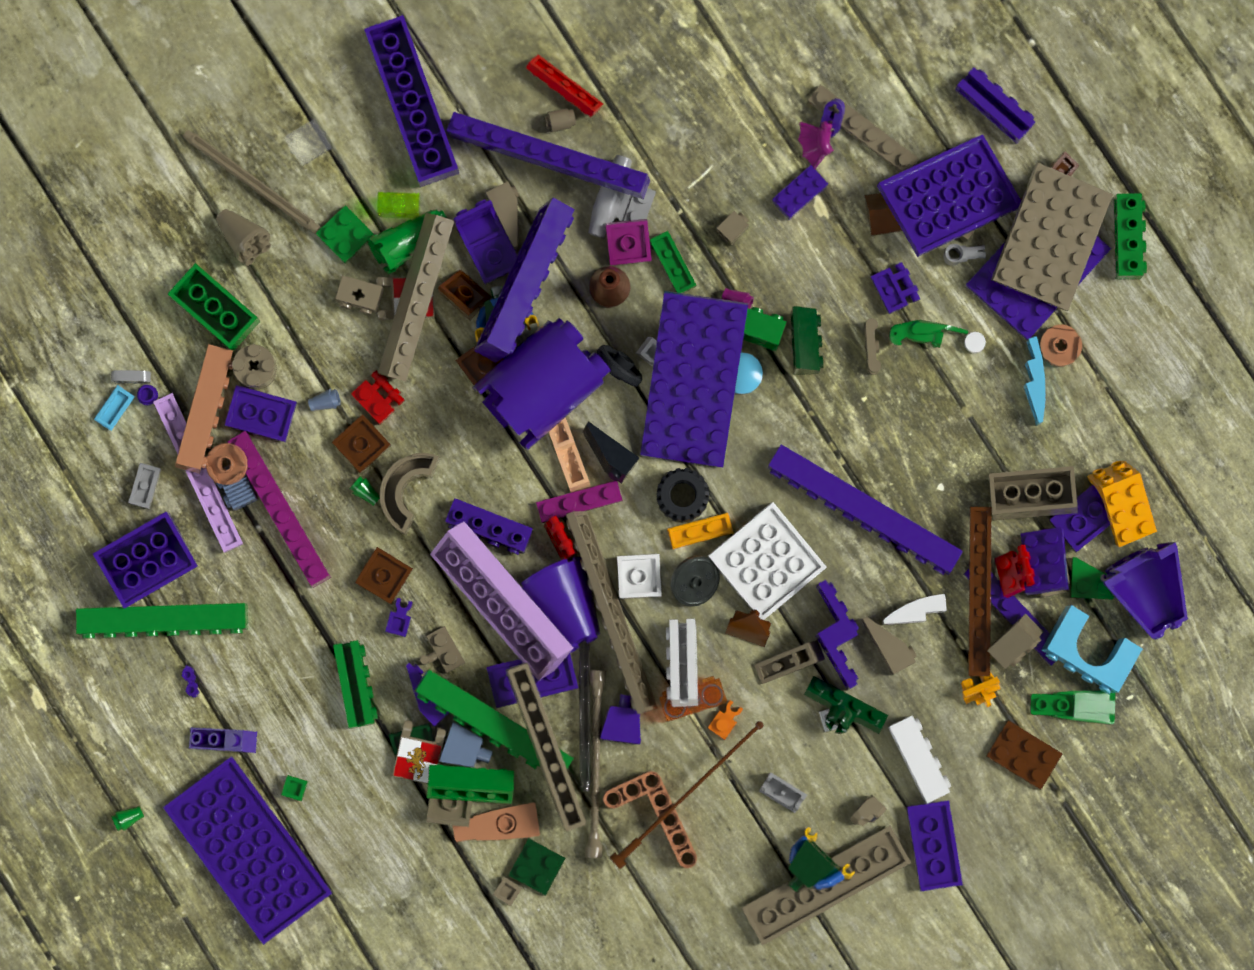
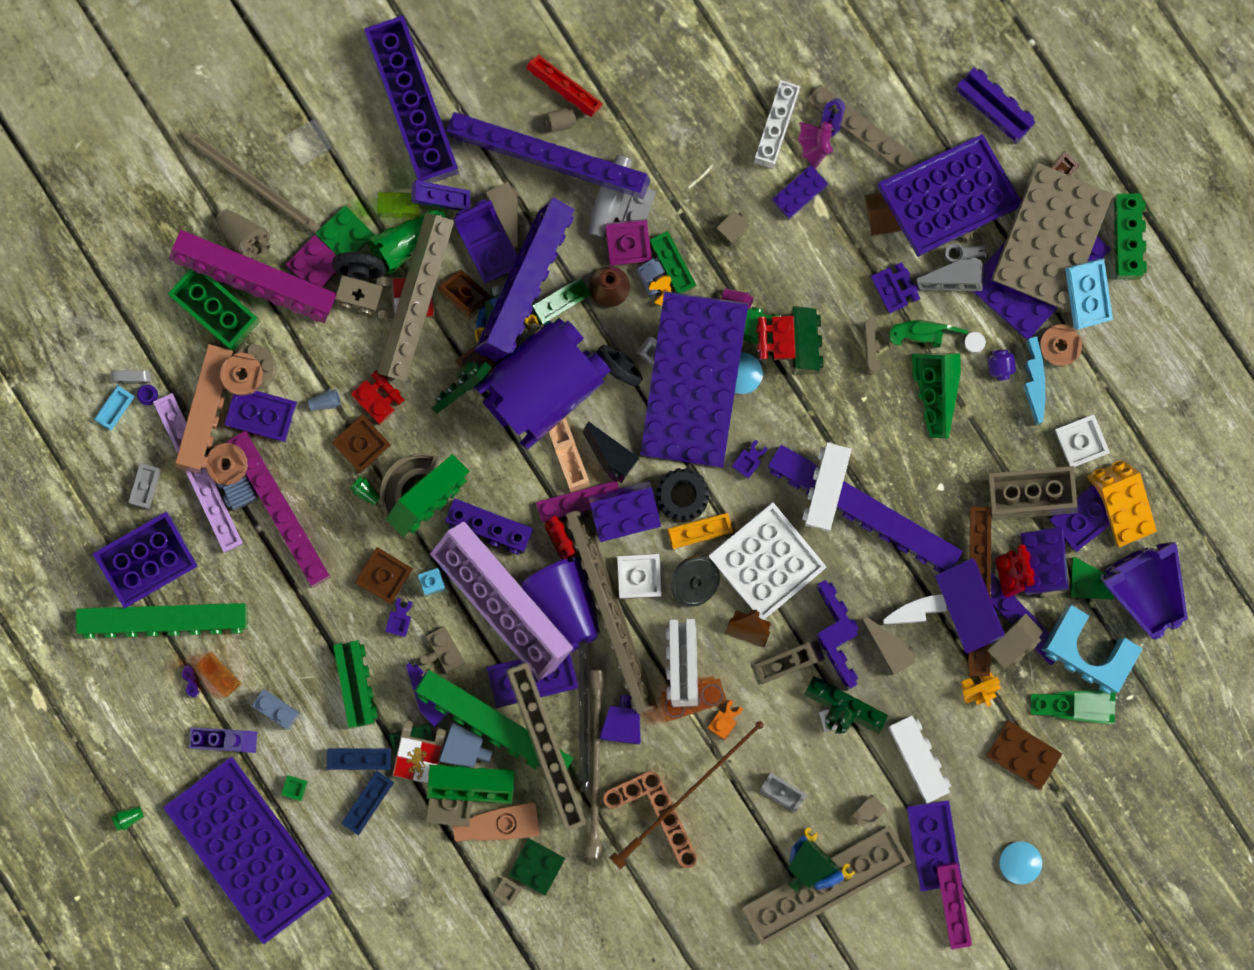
none -> magenta brick [168,229,337,324]
none -> clear orange slope [195,651,242,698]
none -> nougat plate [220,353,263,396]
none -> sand blue brick [253,689,301,730]
none -> magenta plate [286,235,337,288]
none -> dark blue plate [327,748,391,770]
none -> black wheel [332,252,386,280]
none -> dark blue plate [341,771,395,836]
none -> green brick [386,454,470,538]
none -> dark purple plate [412,180,470,211]
none -> medium azure brick [418,568,446,597]
none -> dark green plate [431,361,491,414]
none -> plate [532,277,591,325]
none -> dark purple brick [588,481,661,542]
none -> sand blue piece [636,257,665,298]
none -> light orange piece [648,275,672,306]
none -> dark purple plate [732,440,768,479]
none -> white brick [754,80,800,169]
none -> red plate [756,316,796,360]
none -> white brick [802,442,852,532]
none -> green wedge [912,352,961,439]
none -> light grey slope [917,257,984,291]
none -> dark purple tile [935,558,1005,653]
none -> magenta plate [936,862,972,950]
none -> dark purple head [987,349,1016,381]
none -> medium azure dish [1000,842,1042,884]
none -> white plate [1054,414,1110,467]
none -> medium azure tile [1065,258,1113,329]

